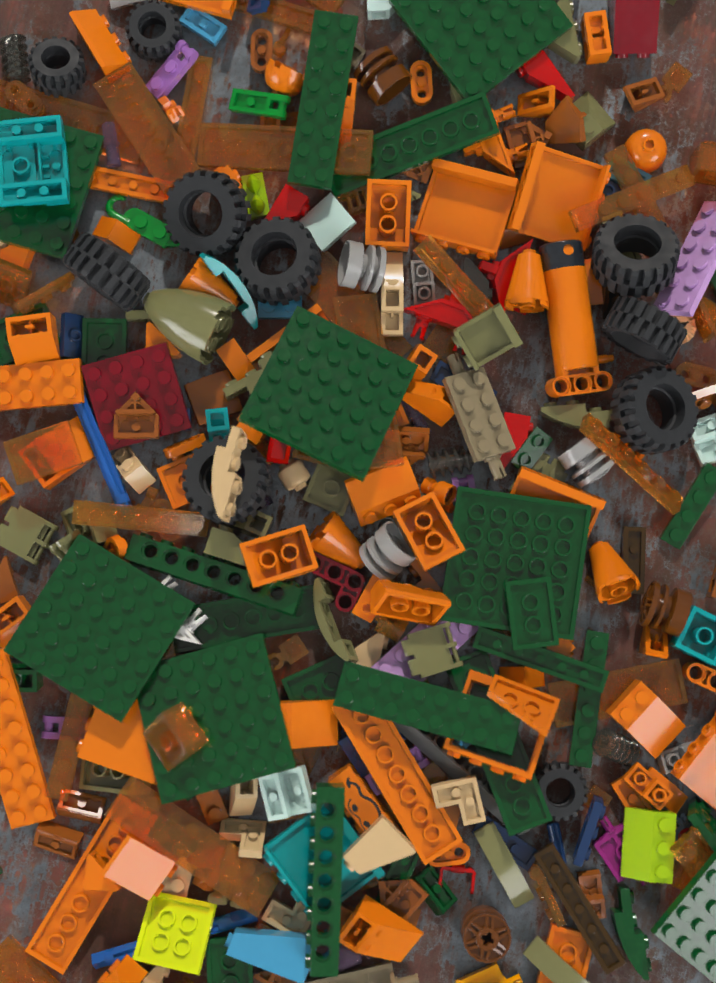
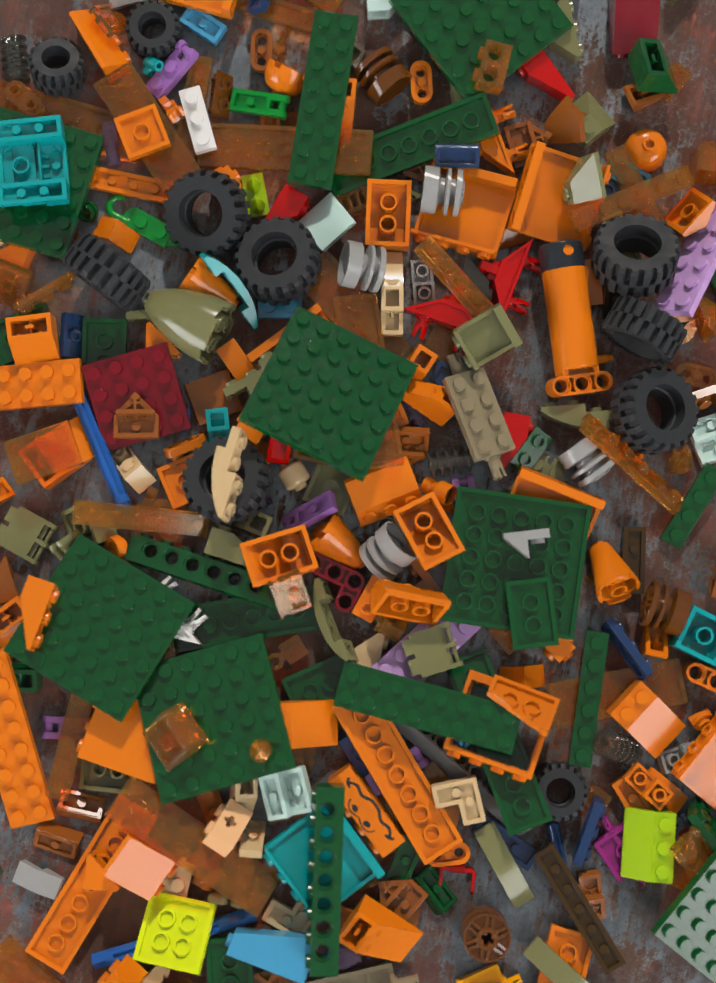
tan slope [343,813,416,874] -> none
dark green plate [472,626,610,693] -> none
orange cone [504,249,549,313] -> none
orange slope [517,85,555,118] -> none
clear orange plate [527,863,566,928] -> none
orange brick [580,10,612,65] -> none
dark green slope [610,883,652,980] -> none
none -> light grey slope [12,859,65,900]
none -> orange slope [20,575,60,652]
none -> dark green plate [80,200,99,222]
none -> clear orange plate [88,3,127,38]
none -> orange plate [114,103,171,162]
none -> teal arm [142,56,164,77]
none -> white plate [178,85,217,155]
none -> light nougat brick [202,798,253,857]
none -> reddish brown hinge [207,70,234,119]
none -> clear orange plate [250,739,271,763]
none -> clear orange plate [267,569,312,619]
none -> medium lavender plate [281,490,338,530]
none -> light grey wheel [420,165,465,217]
none -> dark blue plate [435,143,480,168]
none -> clear orange brick [472,39,513,96]
none -> light grey slope [501,528,550,558]
none -> slope [562,152,607,206]
none -> dark blue plate [600,617,654,682]
none -> dark green slope [628,38,678,94]
none -> orange slope [662,187,716,237]
none -> clear orange plate [667,444,693,476]
none -> orange plate [687,707,713,731]

